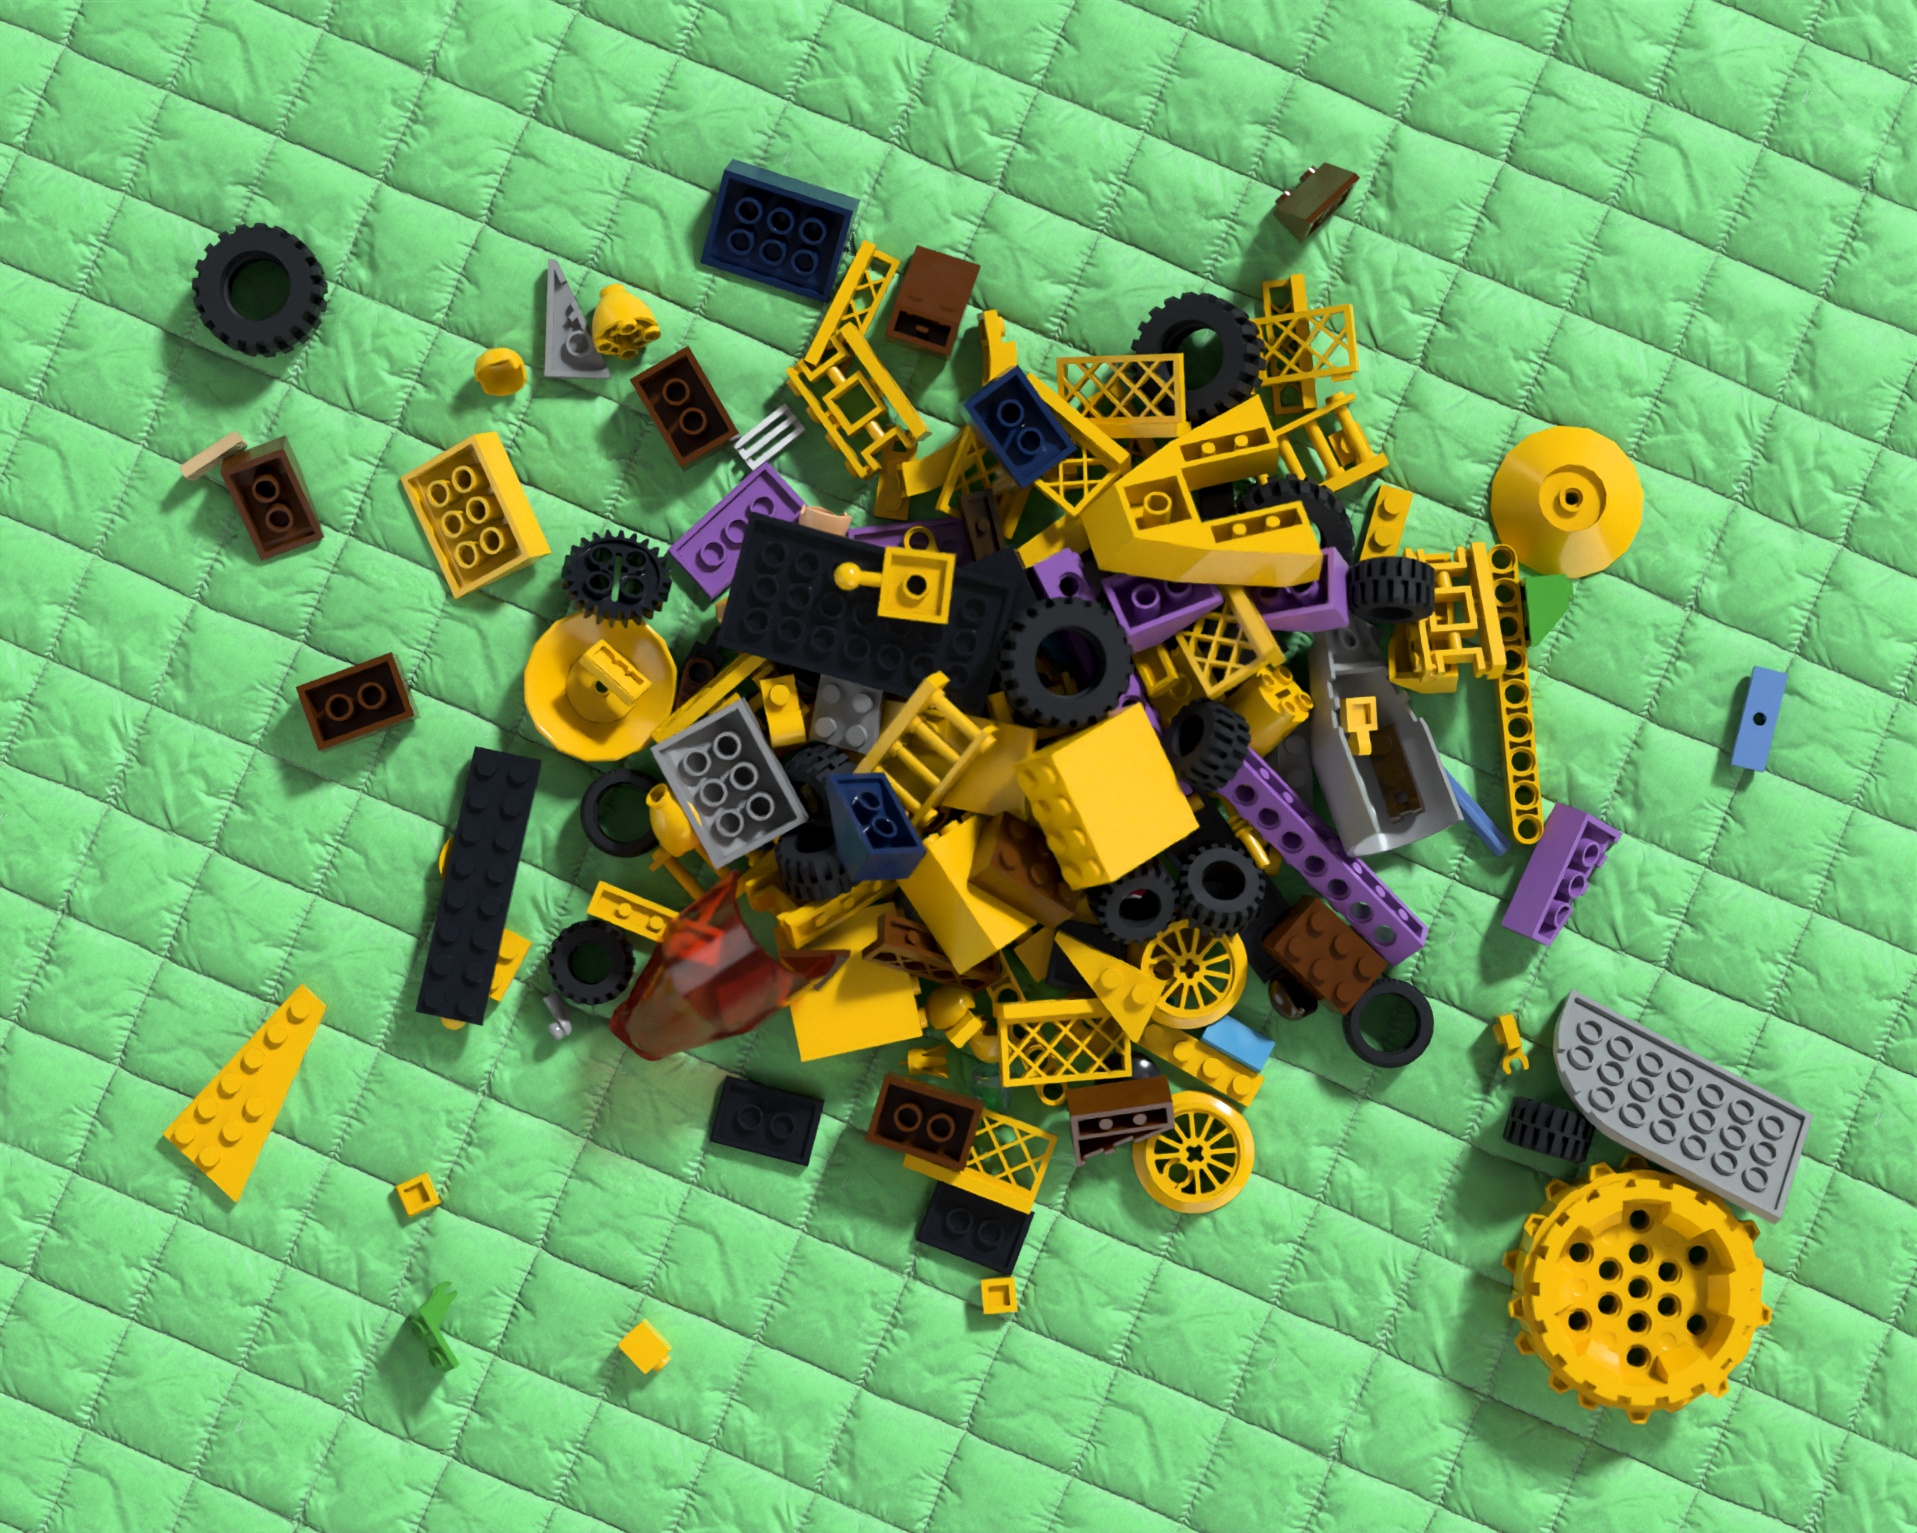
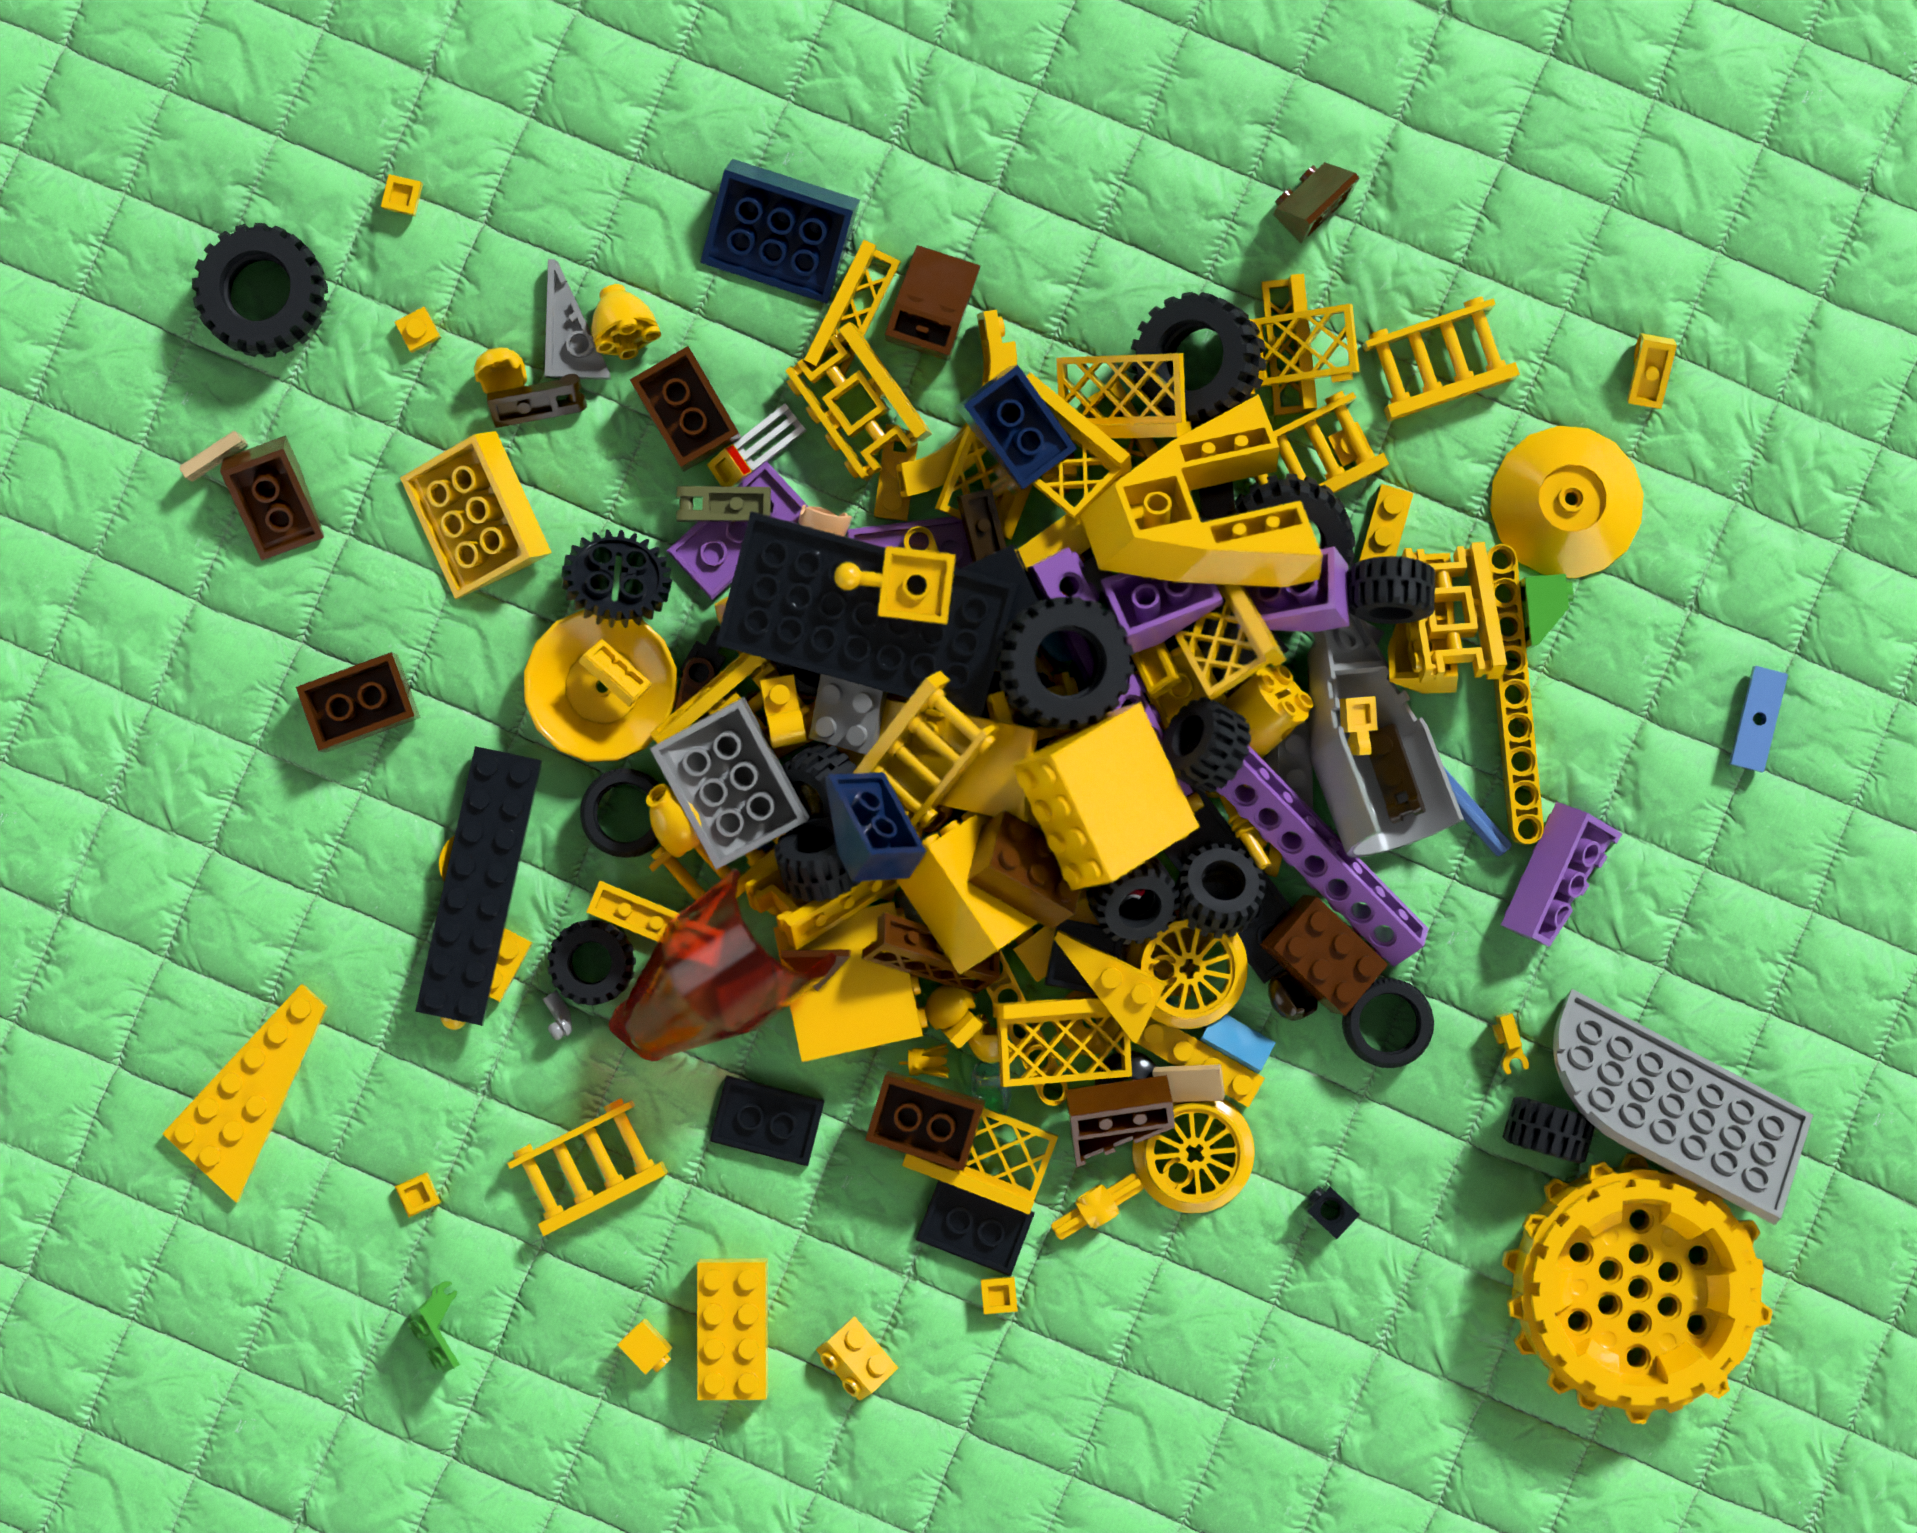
none -> yellow plate [381,174,423,216]
none -> yellow plate [395,307,441,353]
none -> dark brown plate [487,374,587,428]
none -> yellow fence [507,1098,668,1236]
none -> olive plate [676,486,771,522]
none -> yellow brick [697,1258,768,1400]
none -> yellow plate [707,444,752,487]
none -> yellow bracket [816,1316,898,1401]
none -> yellow axle [1051,1173,1144,1240]
none -> tan tile [1153,1064,1225,1102]
none -> black brick [1304,1184,1360,1239]
none -> yellow fence [1362,296,1520,422]
none -> yellow plate [1627,333,1677,409]

